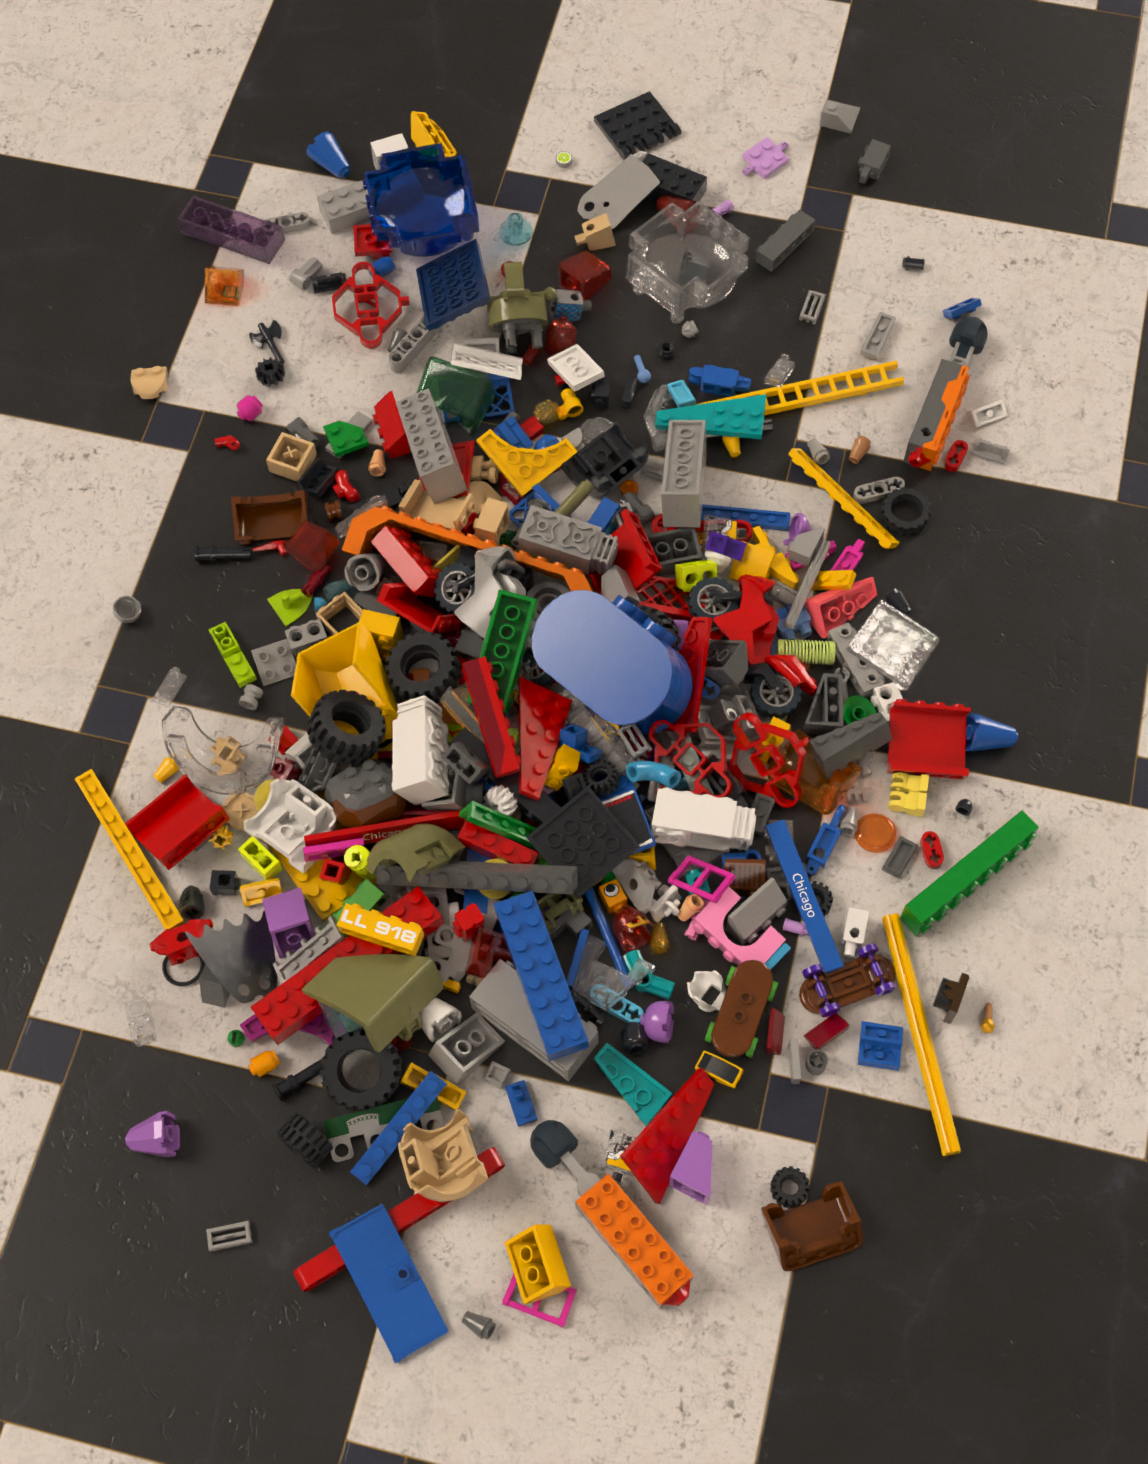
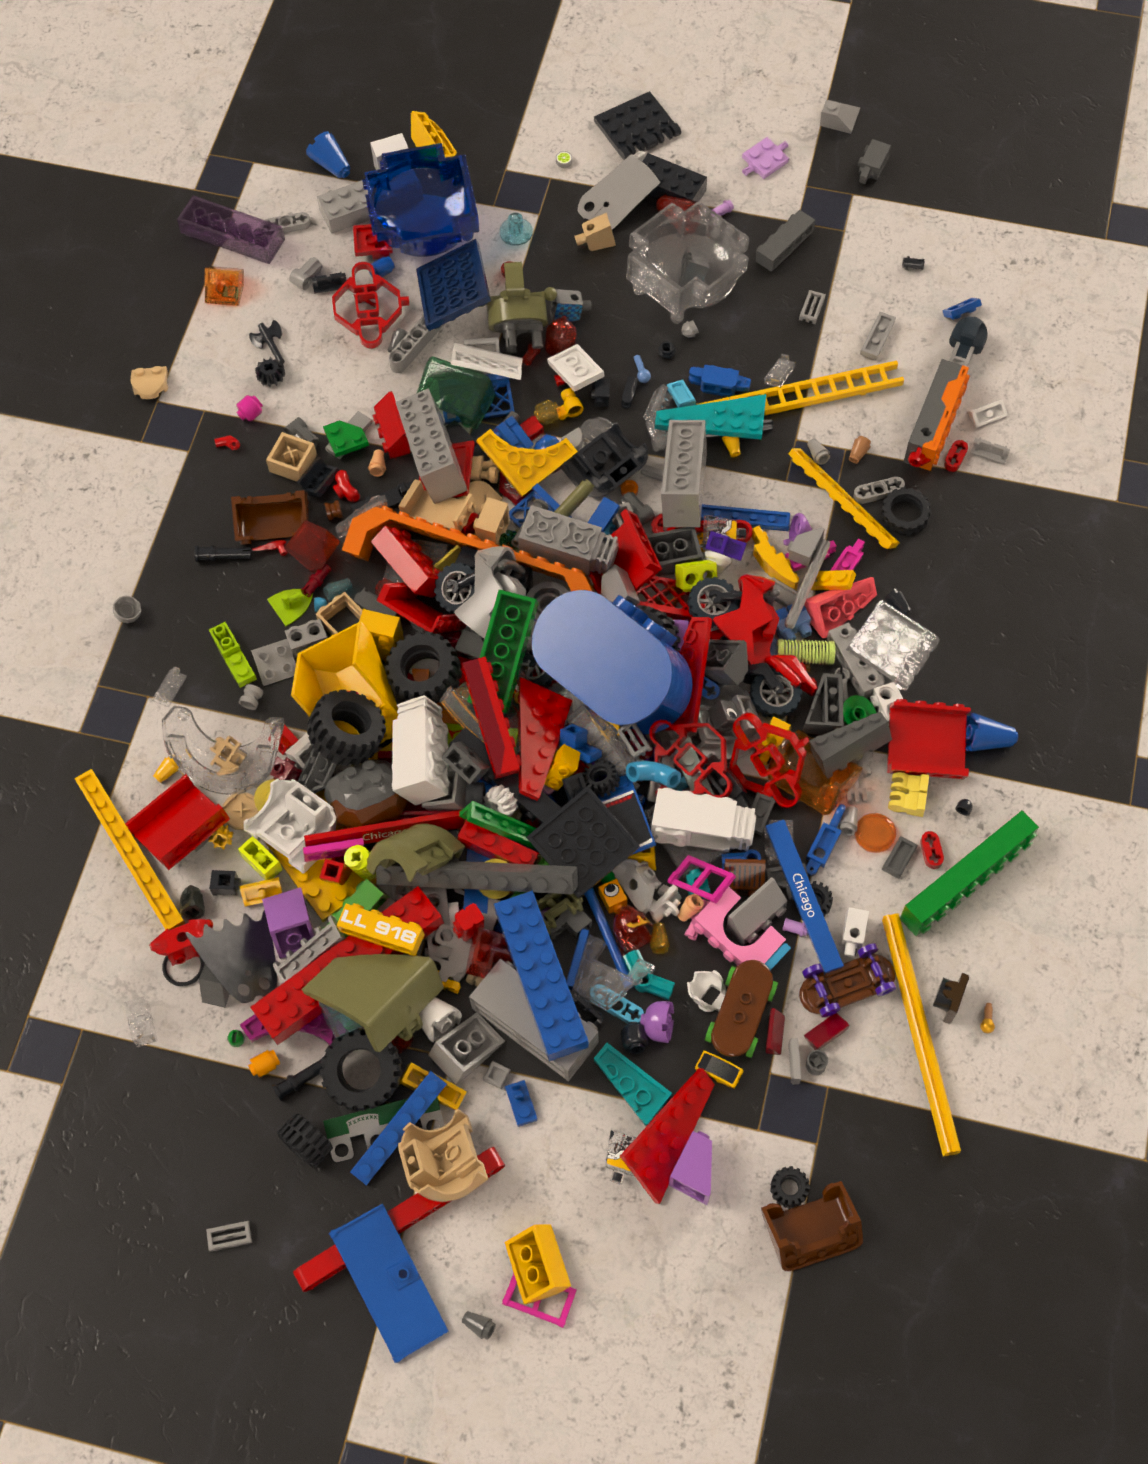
medium lavender cone [125,1111,180,1157] -> none
light grey cone [344,553,387,591] -> none
orange piece [530,1120,694,1309] -> none
clear red slope [558,250,611,300] -> none
yellow slope [729,541,776,581] -> none
blue slope [857,1021,903,1071] -> none

